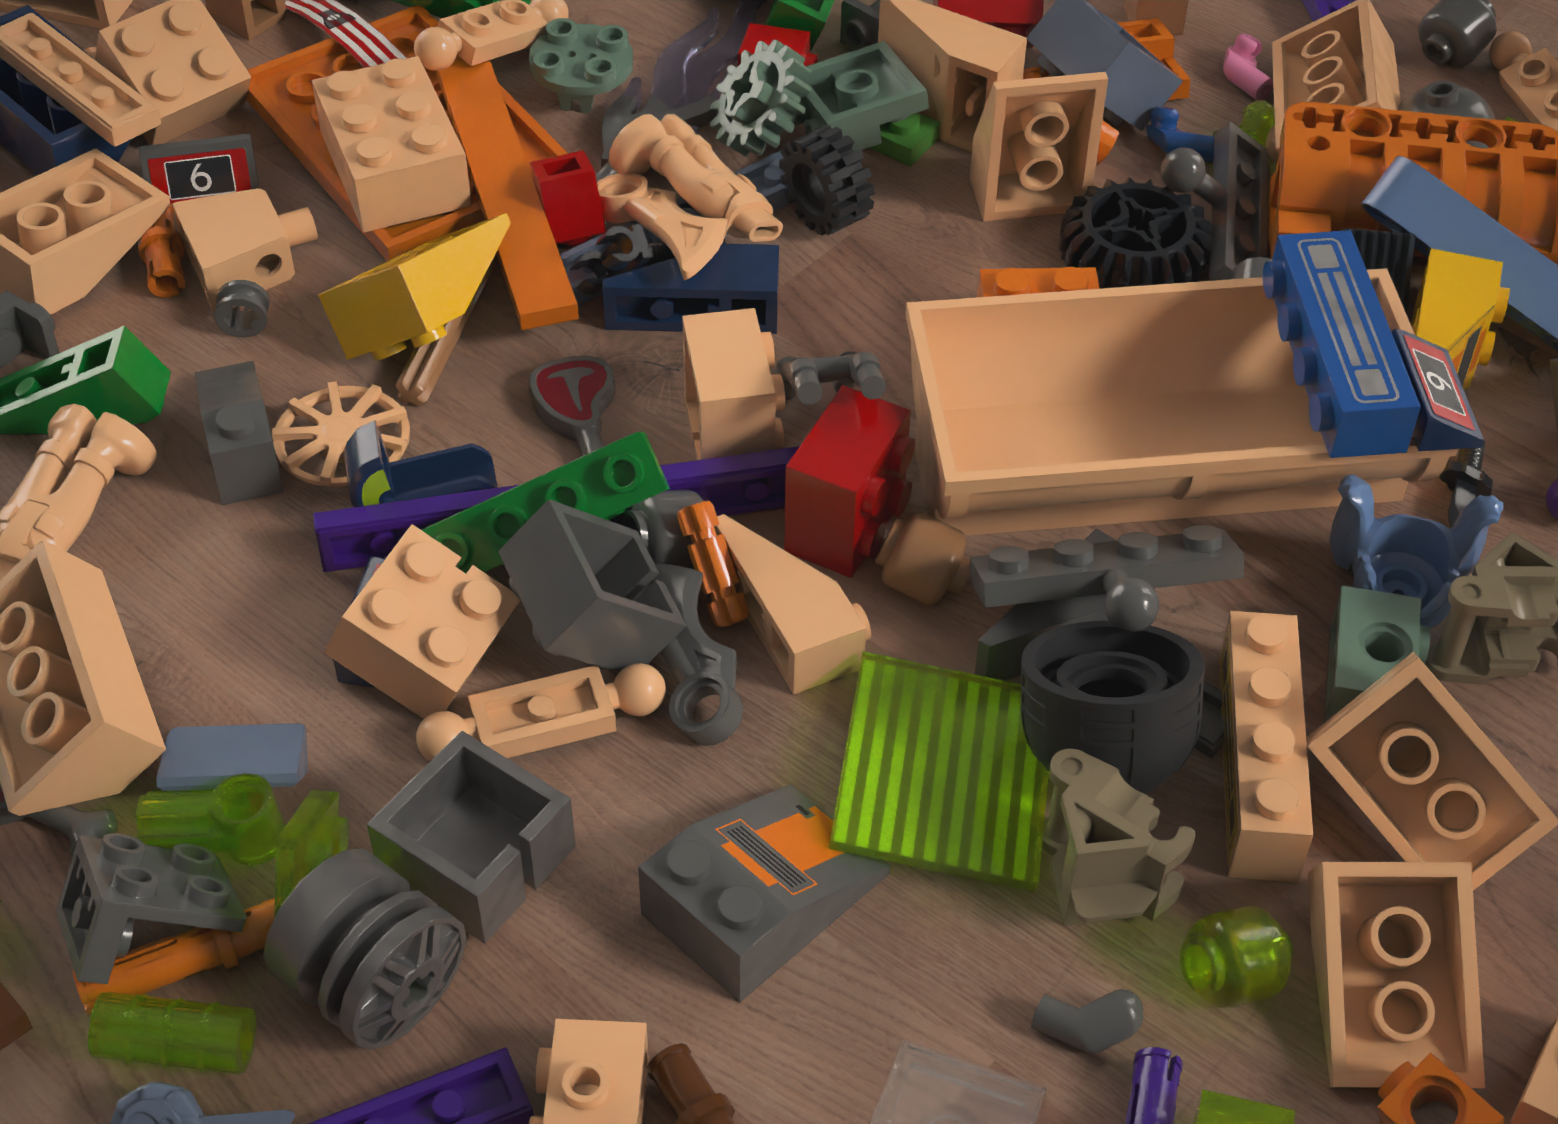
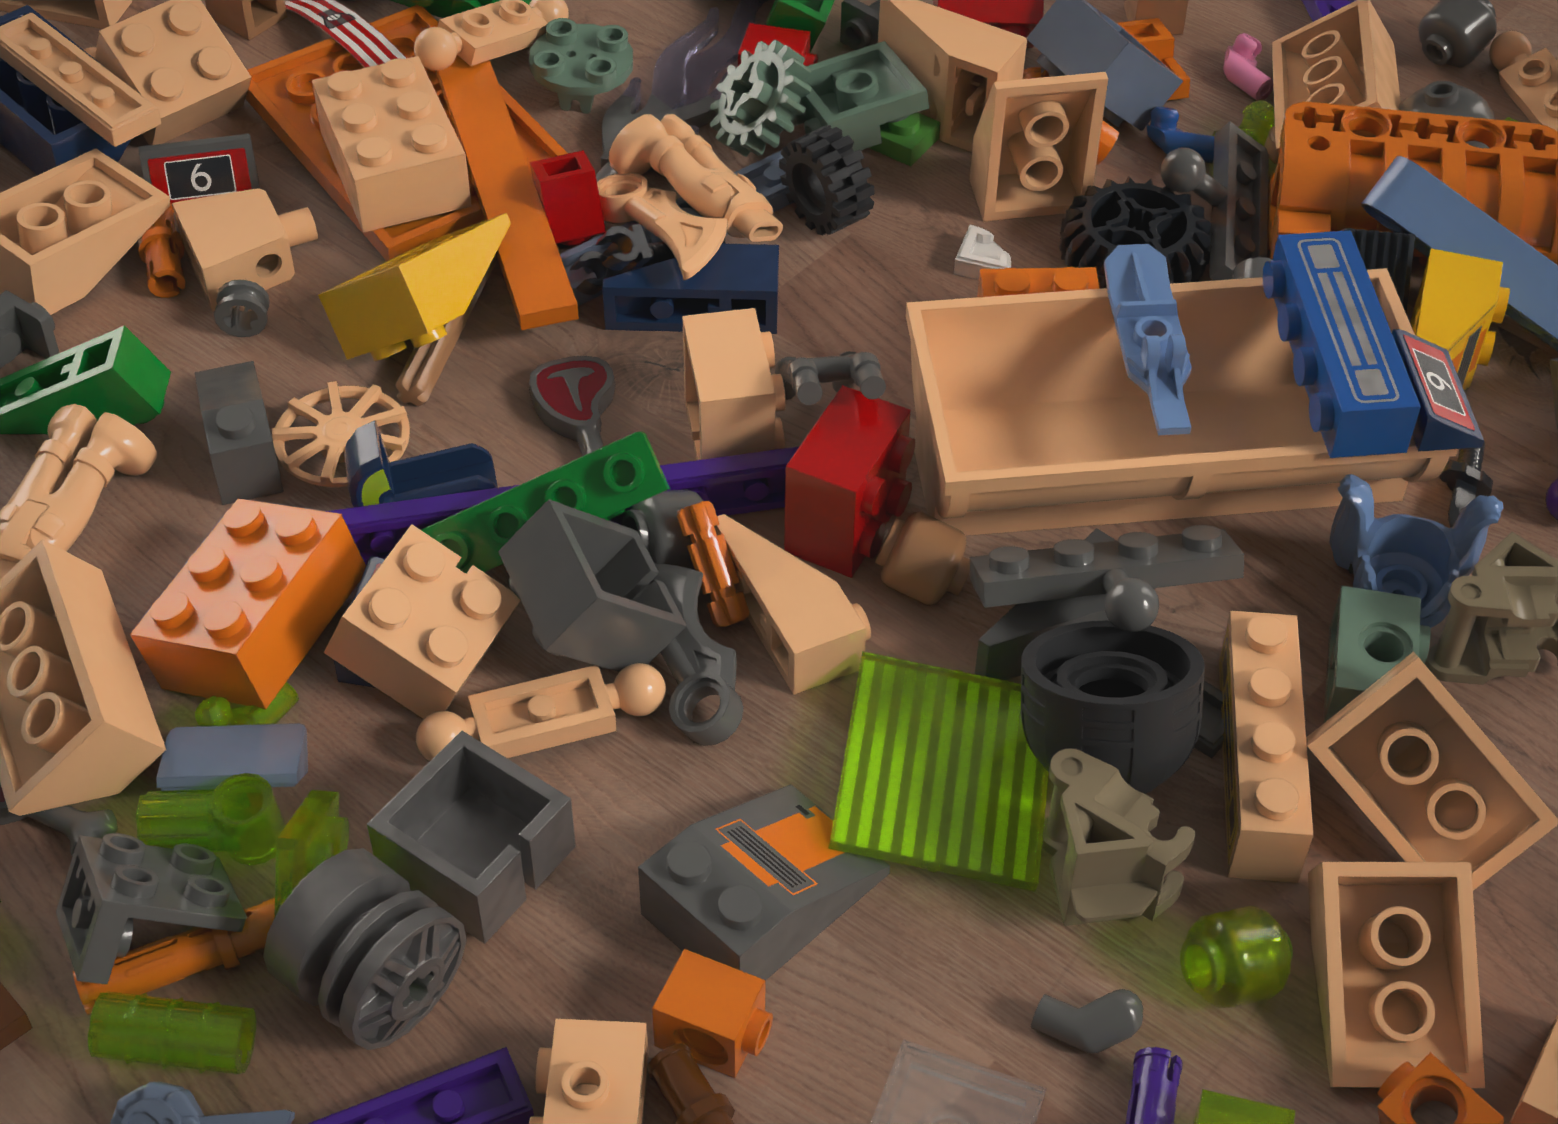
none -> orange brick [130,498,366,709]
none -> clear neon green arm [195,682,299,726]
none -> orange brick [652,949,773,1078]
none -> white tile [954,225,1011,280]
none -> medium blue piece [1104,244,1192,435]

